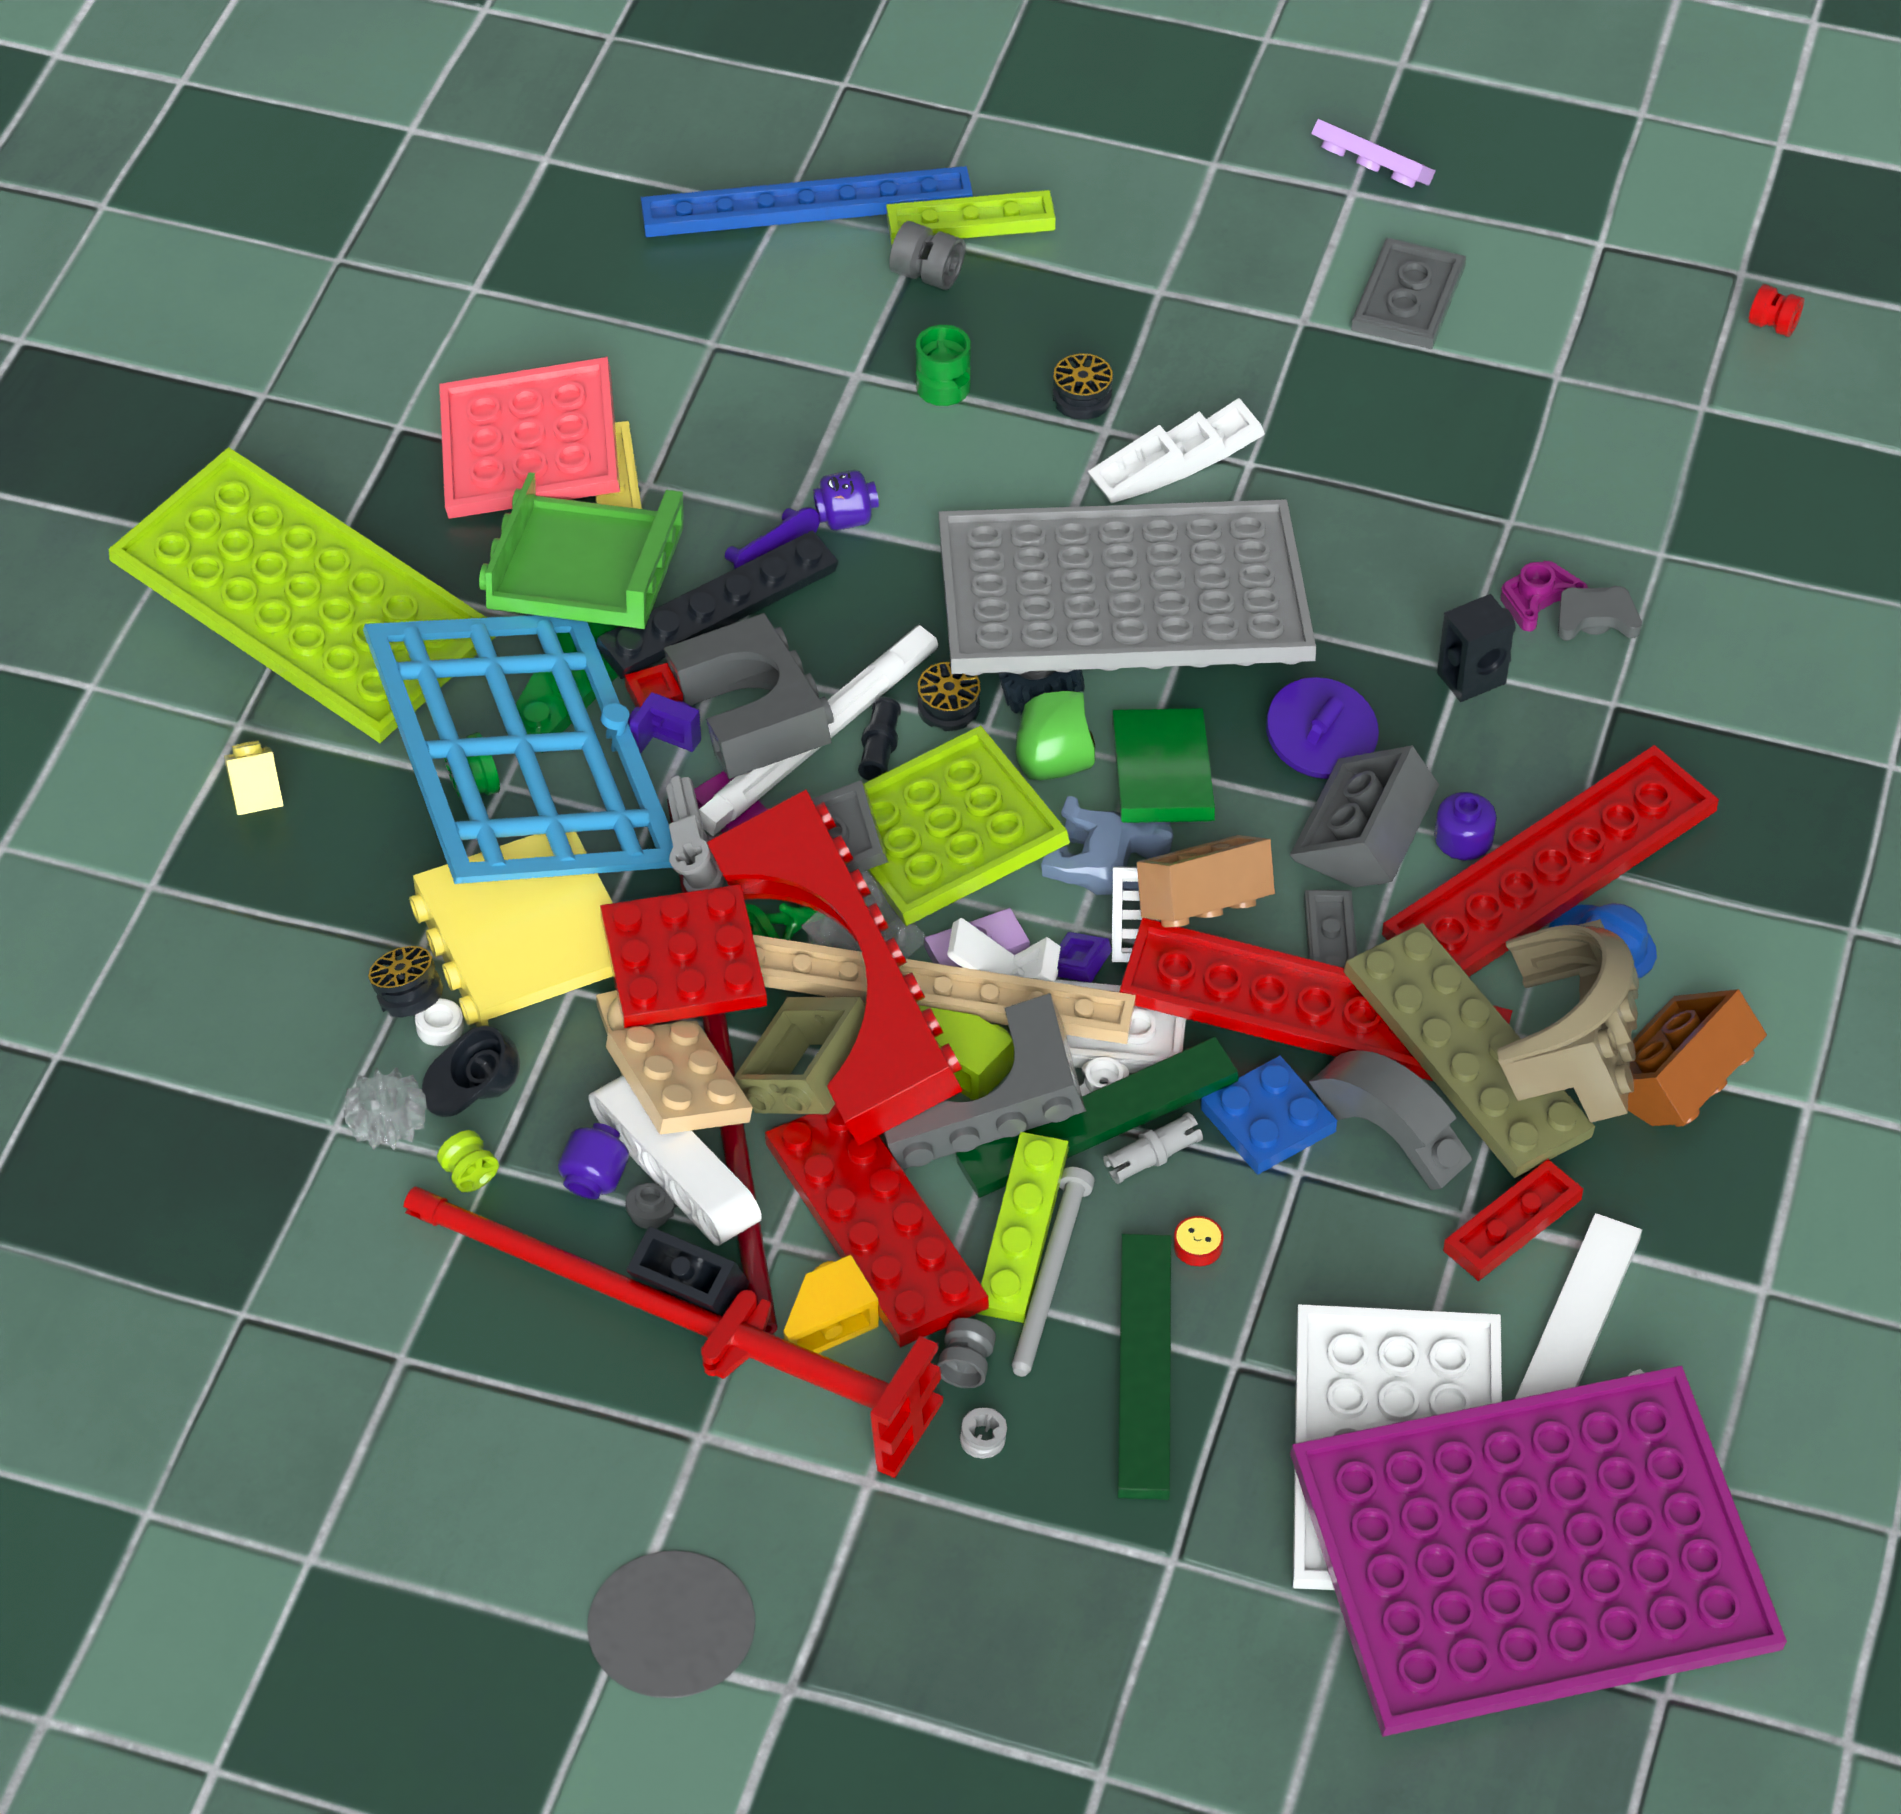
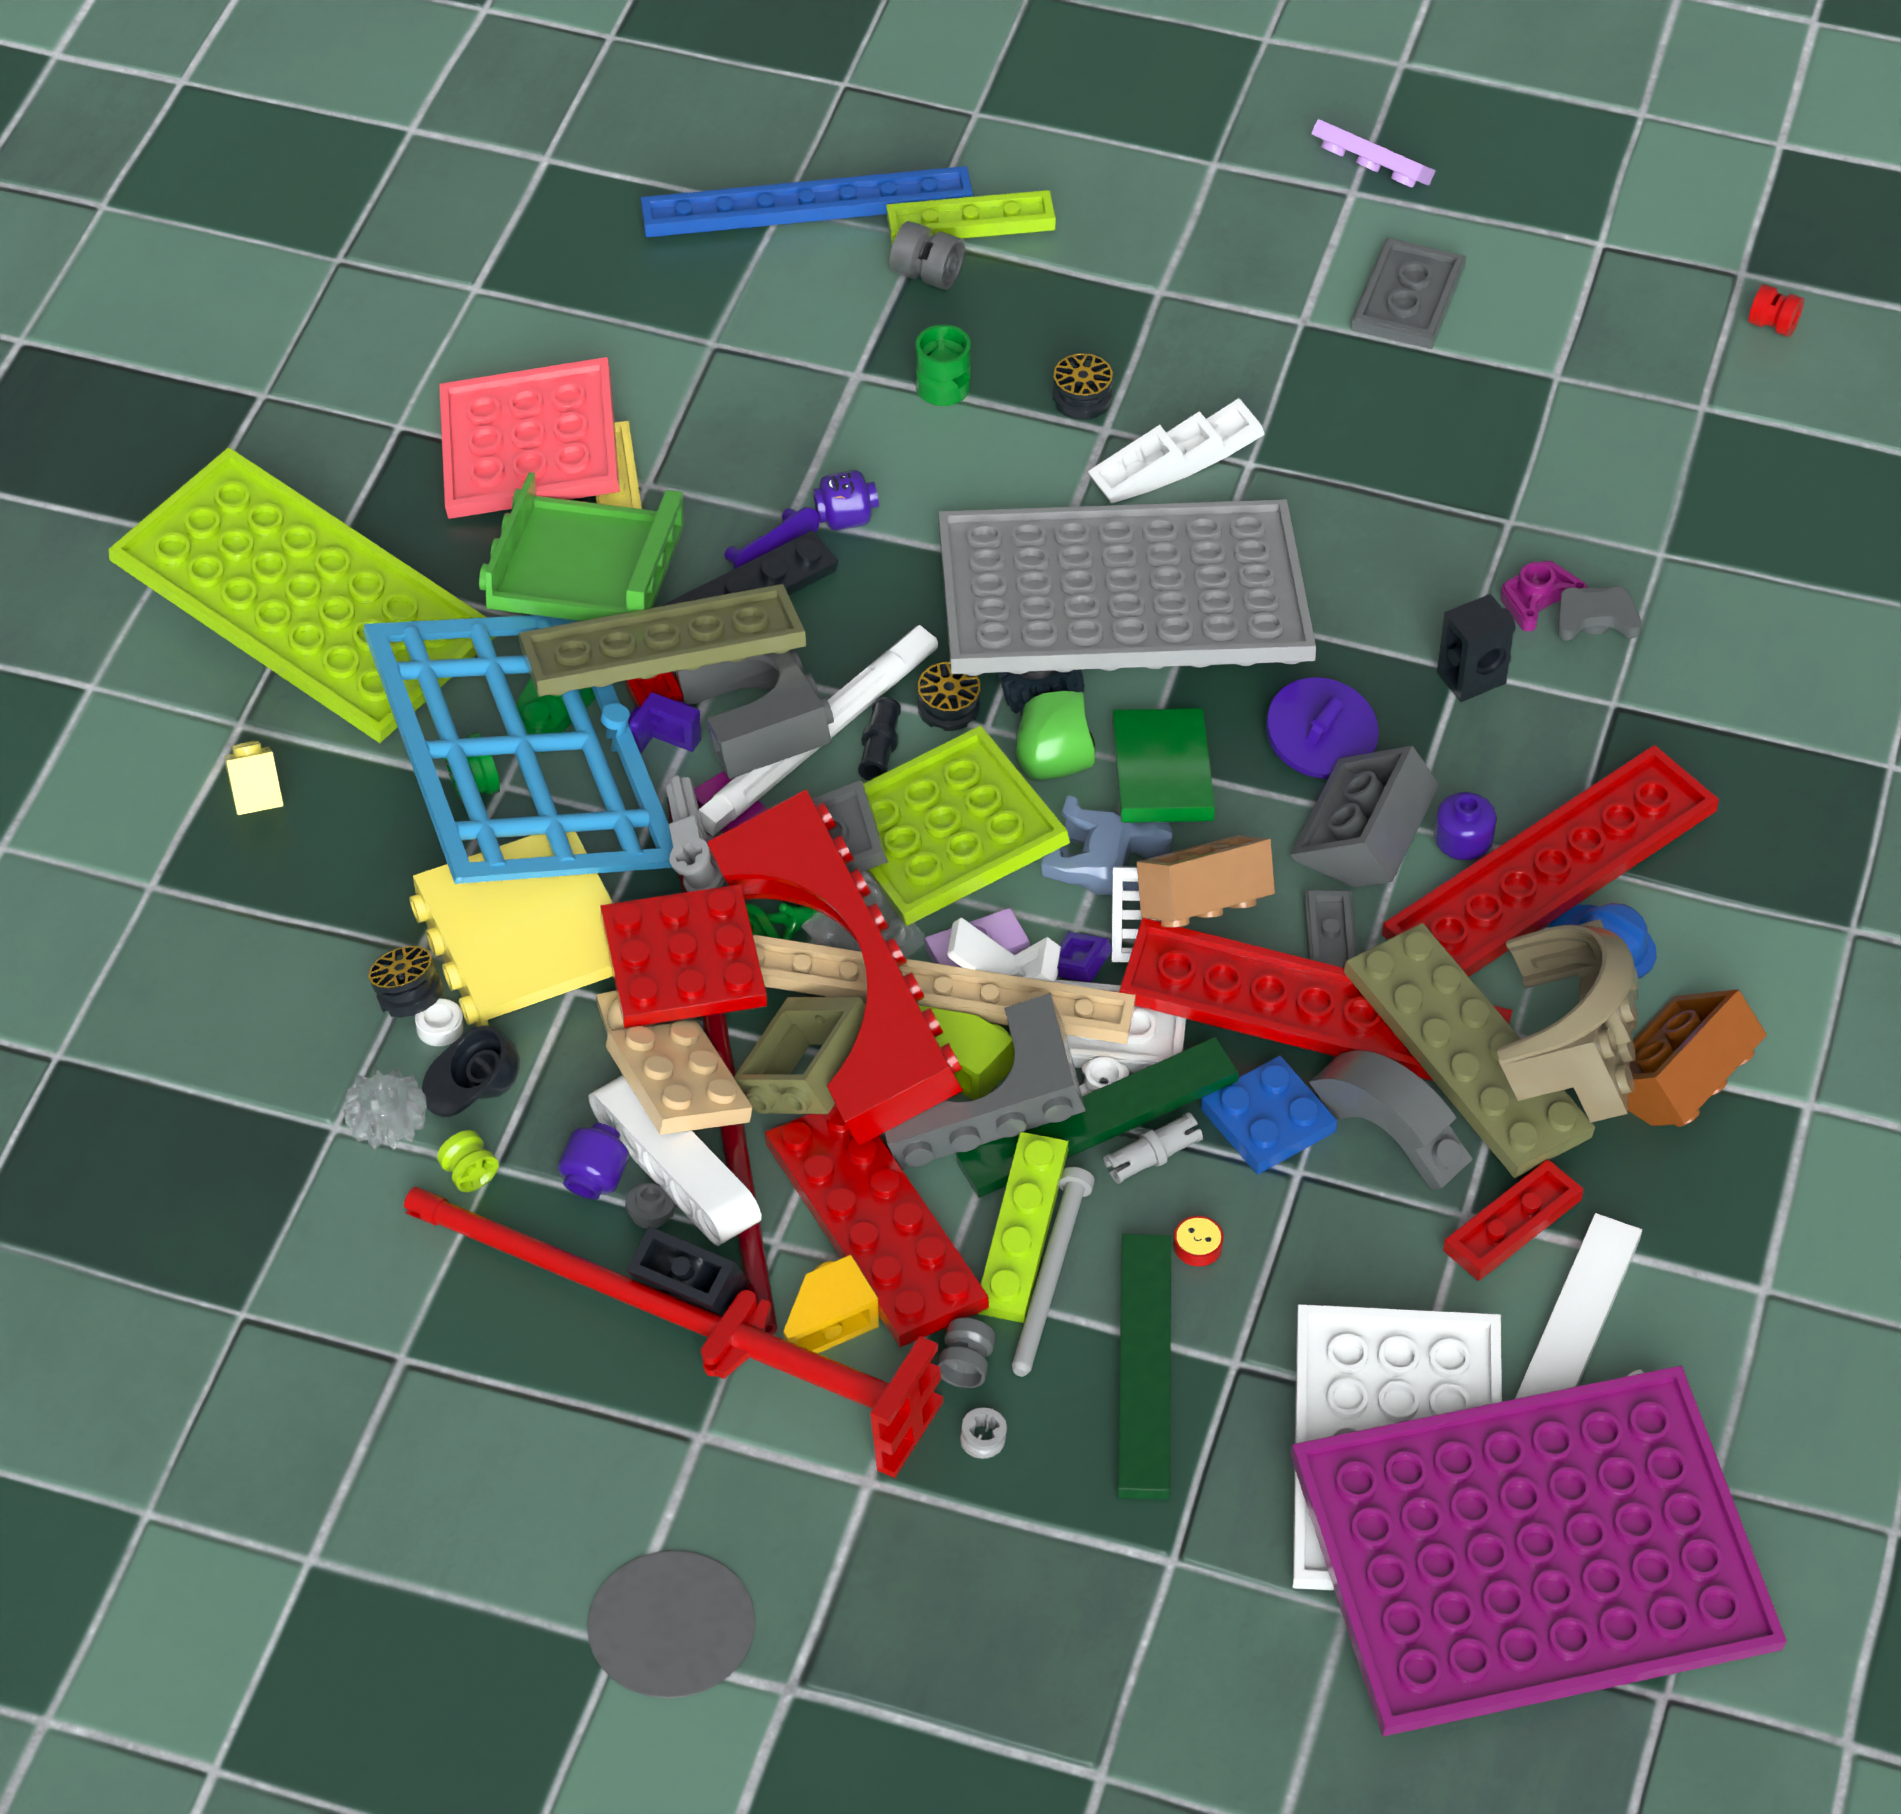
none -> olive plate [519,584,806,697]

